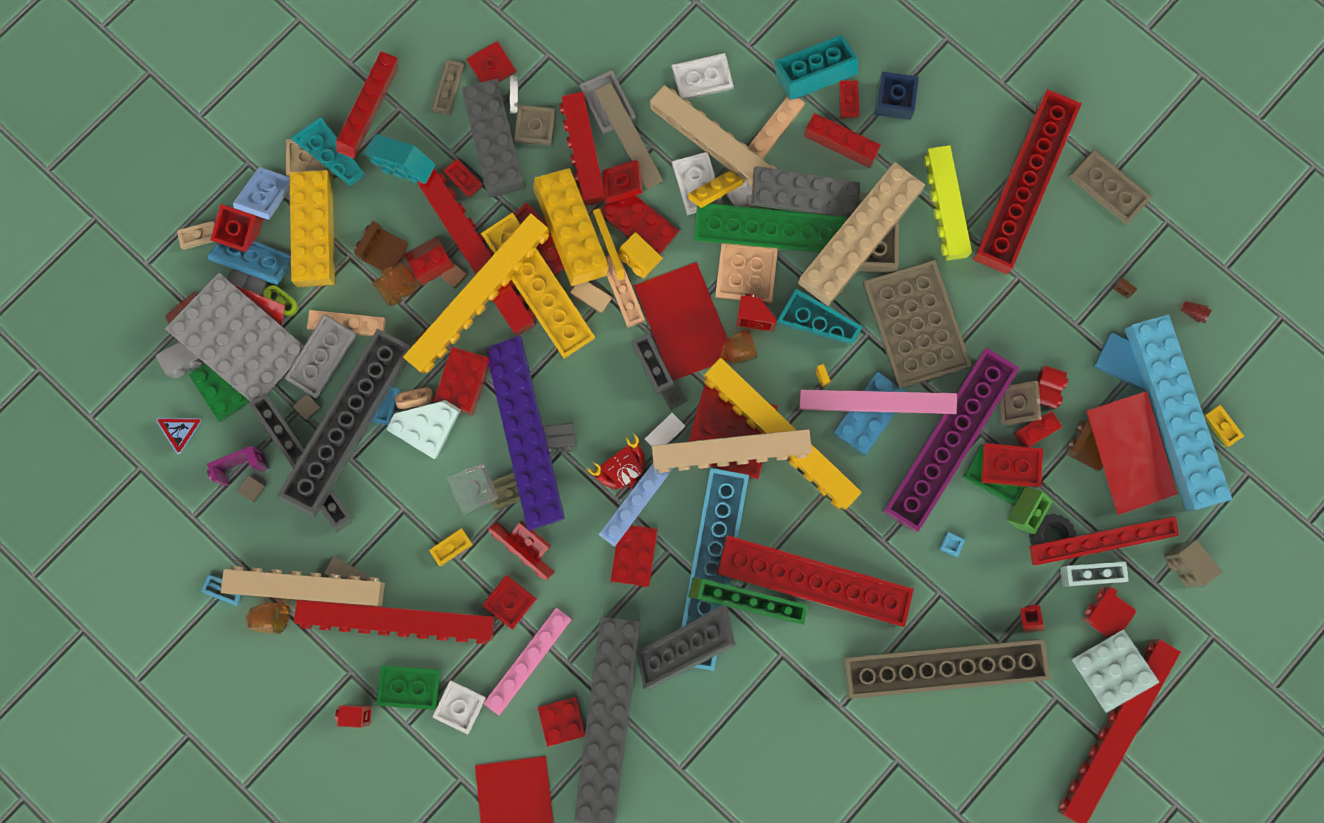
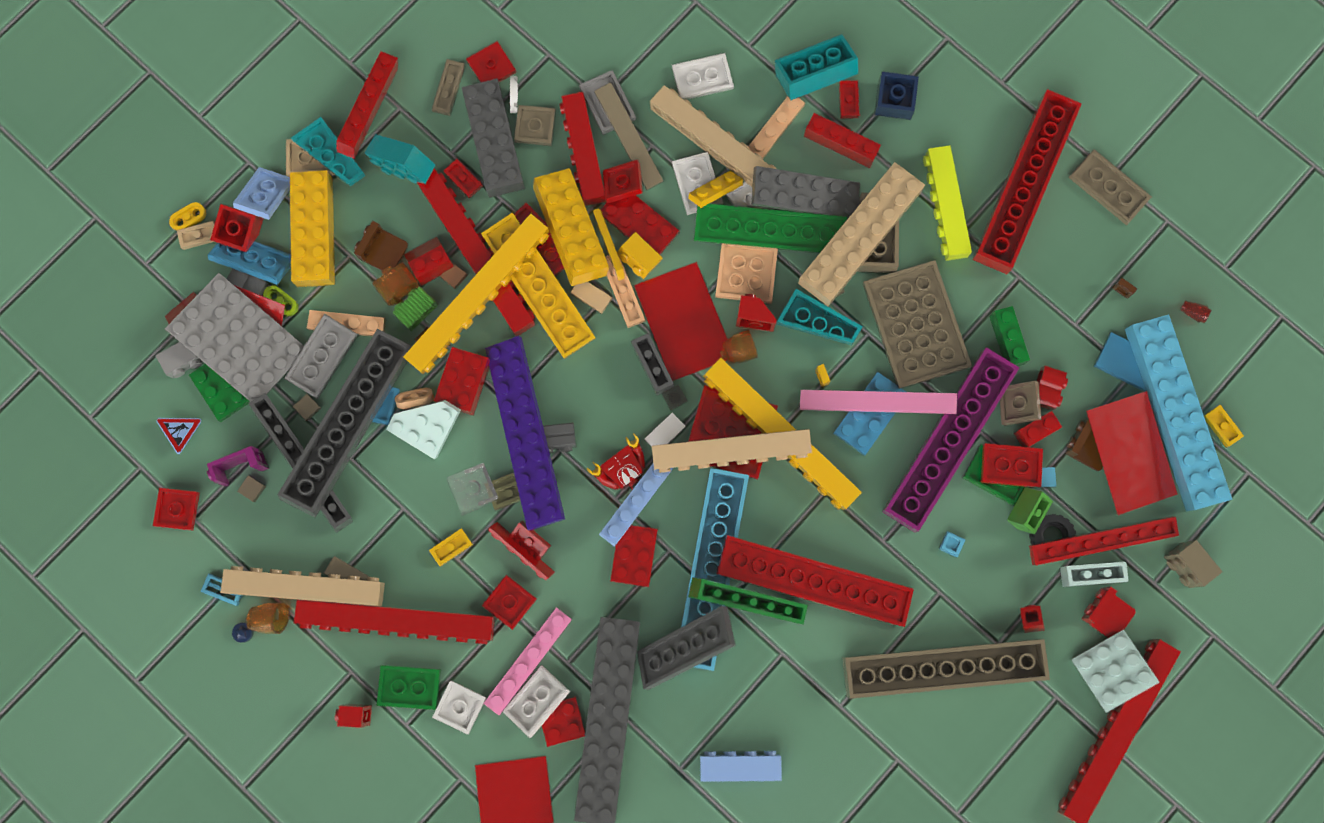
none -> red plate [153,488,200,531]
none -> yellow plate [169,202,206,231]
none -> dark blue tile [232,623,254,643]
none -> bright green brick [393,287,438,332]
none -> white tile [502,665,570,738]
none -> light blue brick [700,751,782,782]
none -> green brick [989,306,1030,366]
none -> medium azure tile [1041,467,1056,488]

